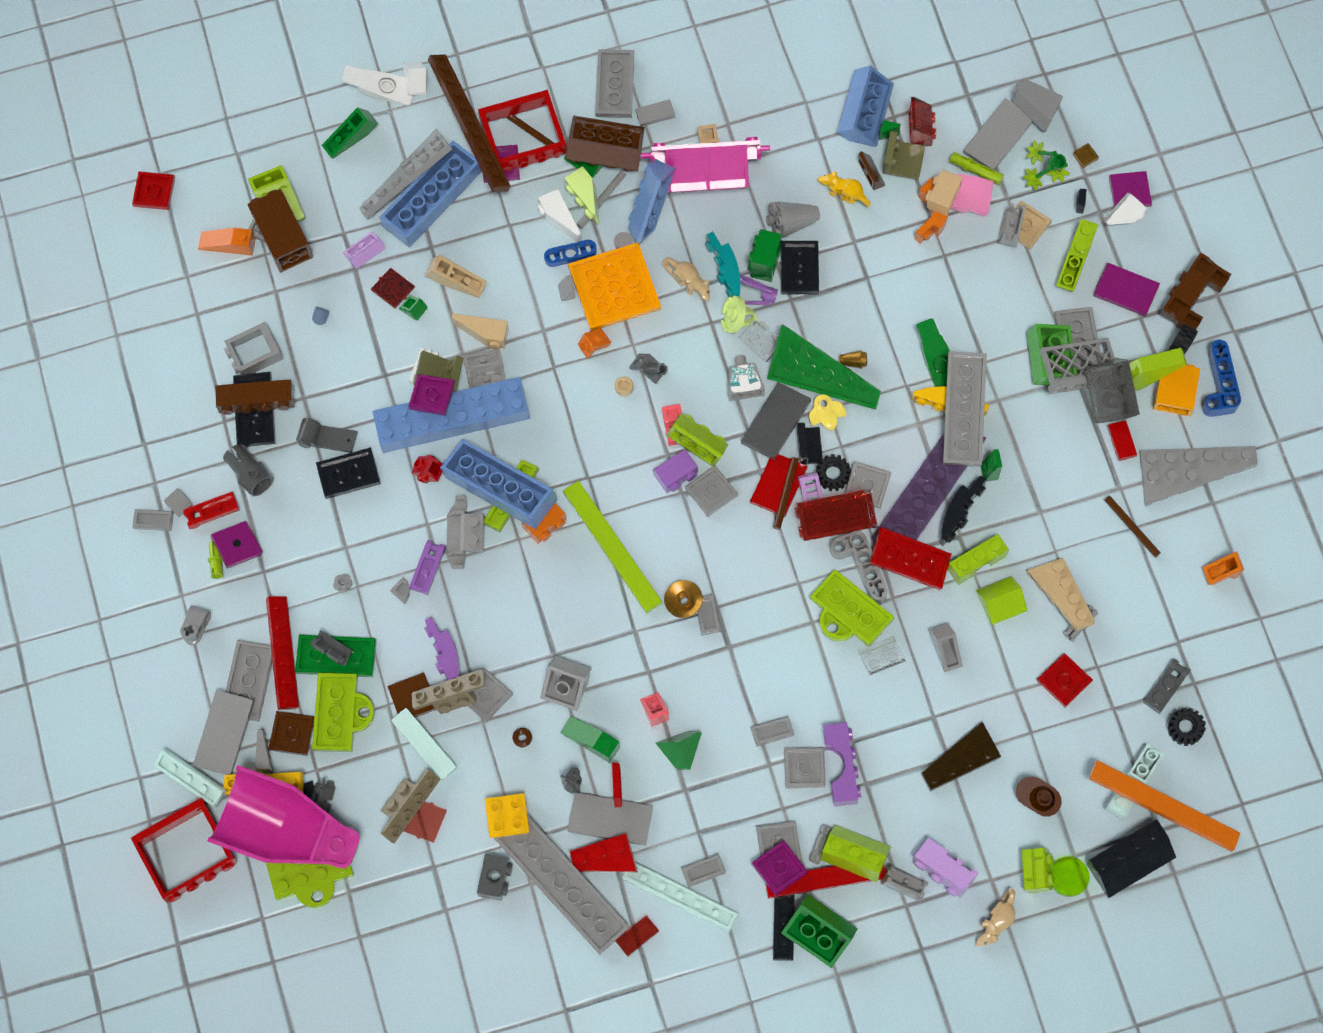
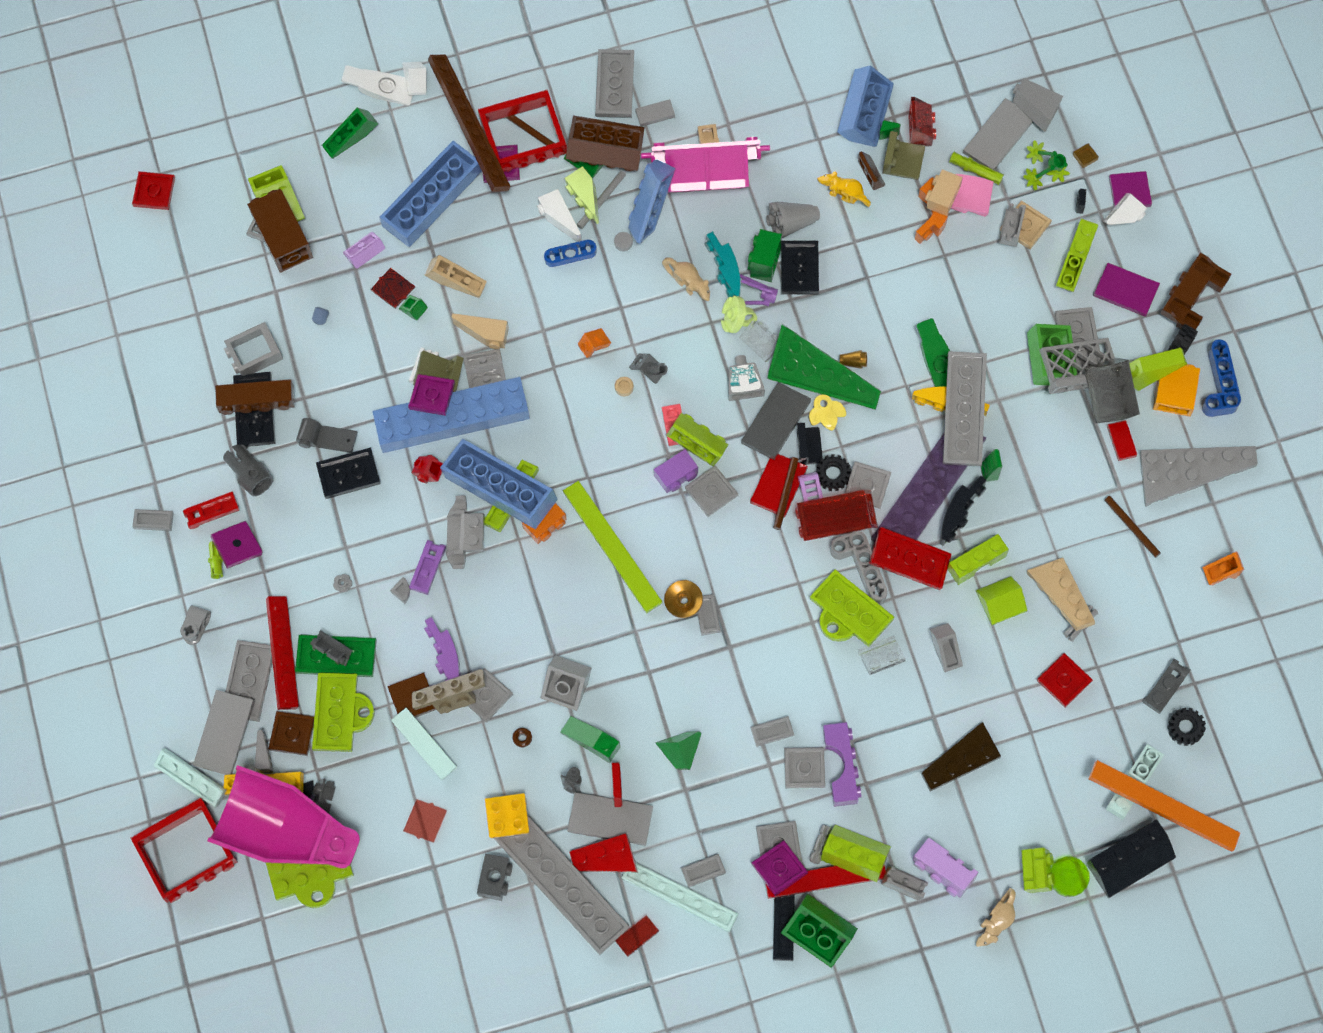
light grey slope [164,488,193,517] -> none
orange slope [198,228,256,256] -> none
light grey wing [359,129,452,219] -> none
dark tan bracket [381,769,440,844] -> none
light grey slope [558,275,575,301] -> none
light orange plate [568,243,661,331] -> none
coral slope [640,692,669,727] -> none
reddish brown piece [1016,777,1062,817] -> none

